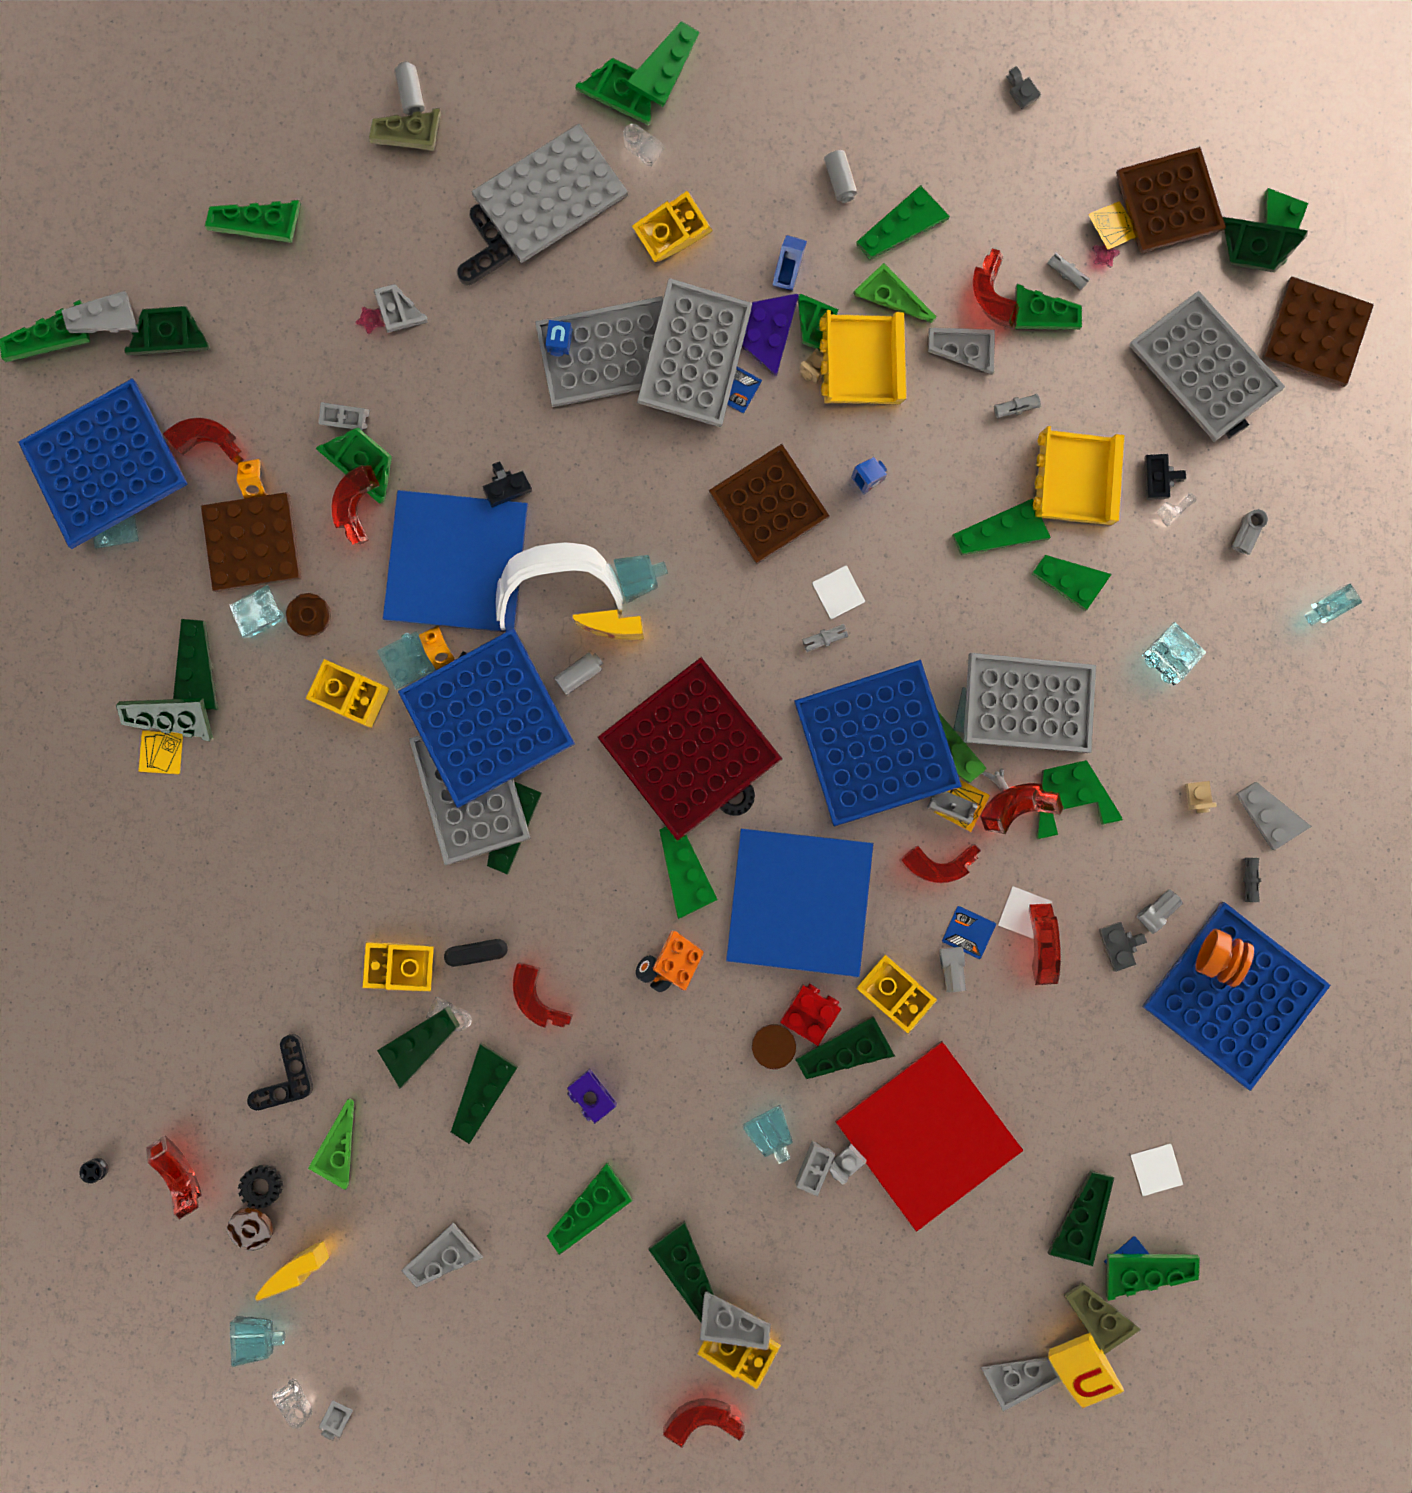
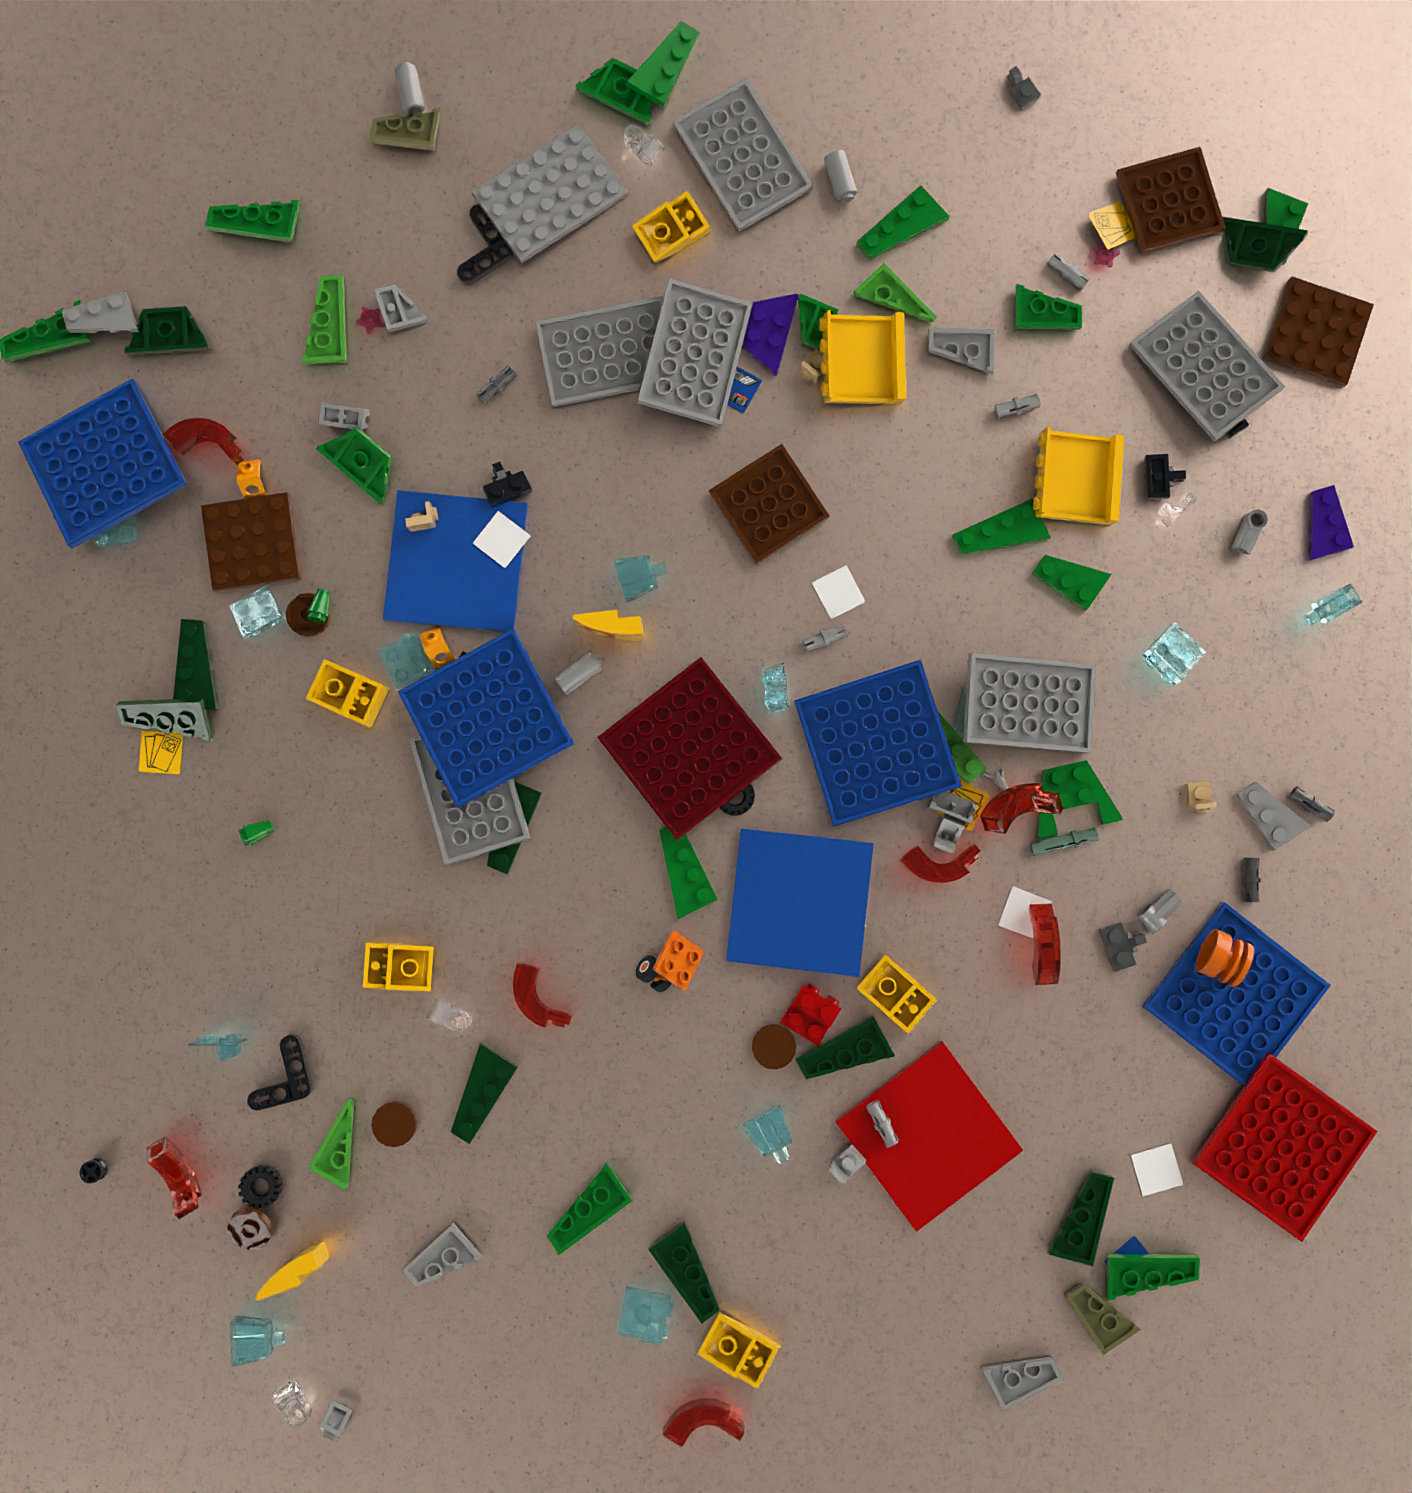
clear red arch [332,465,380,545] -> none
dark green wing [377,1006,460,1088] -> none
black piece [444,939,508,967] -> none
white piece [496,542,624,631] -> none
blue brick [545,320,573,357] -> none
dark purple brick [567,1069,617,1124] -> none
light grey wing [700,1291,771,1350] -> none
blue slope [772,235,807,291] -> none
light grey hinge [795,1141,835,1196] -> none
blue slope [851,457,887,494] -> none
light grey piece [939,946,966,992] -> none
blue sticker [942,906,996,959] -> none
clear red arch [973,248,1020,329] -> none
yellow slope [1048,1333,1124,1408] -> none
none -> clear light blue hinge [188,1034,247,1061]
none -> green cone [238,820,274,846]
none -> bright green wing [302,275,347,364]
none -> green cone [306,589,330,623]
none -> reddish brown tile [371,1101,417,1147]
none -> tan bracket [405,502,439,532]
none -> white sticker [473,511,530,568]
none -> dark grey pin [476,365,517,404]
none -> clear light blue plate [617,1286,674,1345]
none -> light grey plate [673,78,813,232]
none -> clear light blue hinge [762,663,789,713]
none -> light grey pin [866,1100,899,1148]
none -> light grey bracket [933,814,965,854]
none -> sand green pin [1030,827,1099,856]
none -> red tile [1191,1052,1378,1242]
none -> dark grey pin [1289,786,1335,822]
none -> dark purple wing [1309,485,1354,561]

